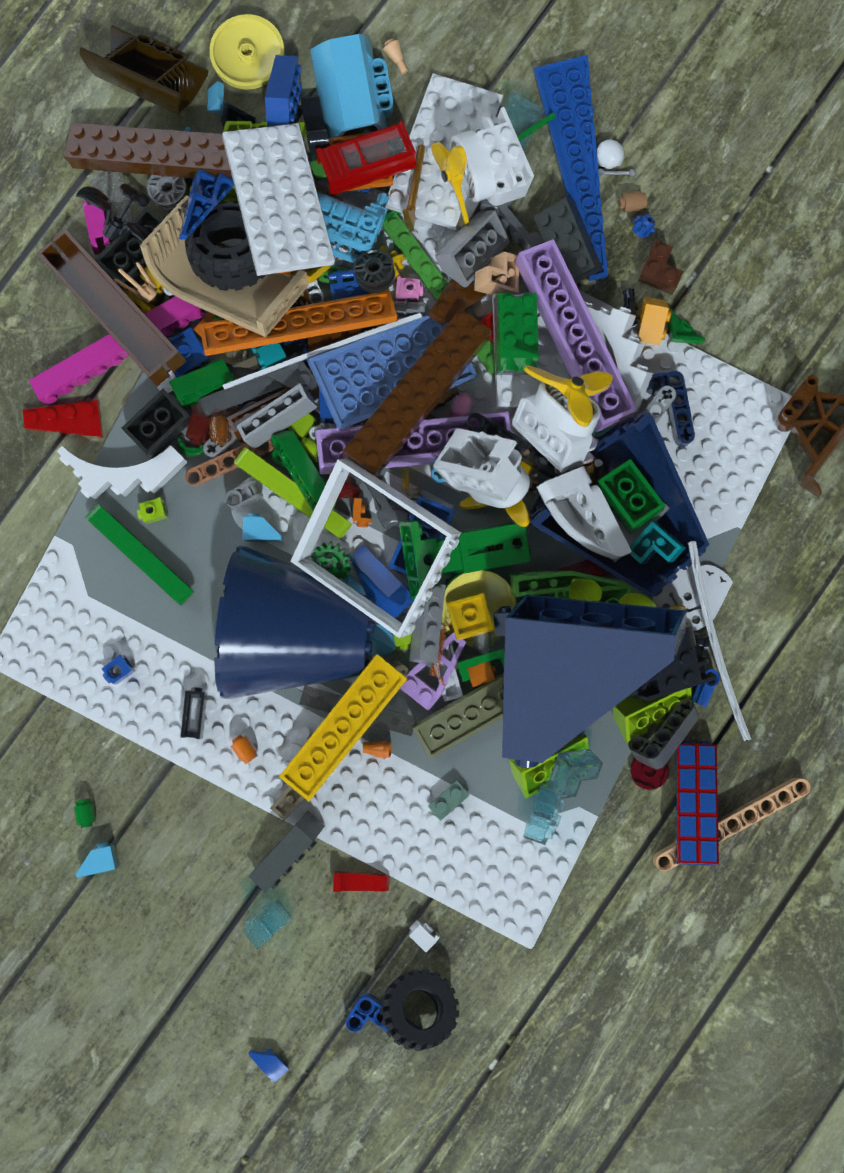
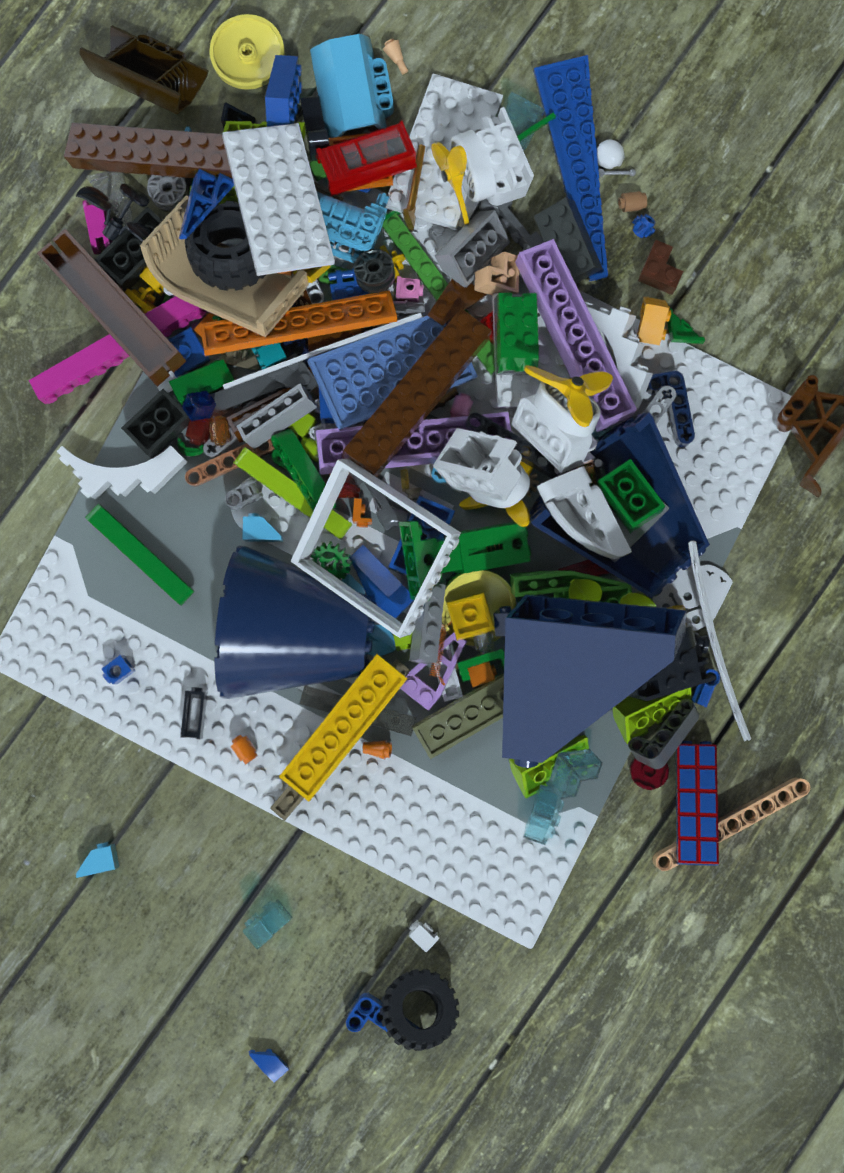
red wing [23,400,103,438] -> none
green brick [74,798,96,828] -> none
light nougat plant [114,262,158,303] -> none
lime brick [137,497,169,524] -> none
medium azure tile [207,81,225,114] -> none
pearl dark grey wedge [248,811,325,893] -> none
red leg [333,871,390,892] -> none
sand green plate [428,780,470,821] -> none
black pin [623,288,638,327] -> none
teal brick [629,521,686,564] -> none
none -> clear blue brick [182,390,216,421]

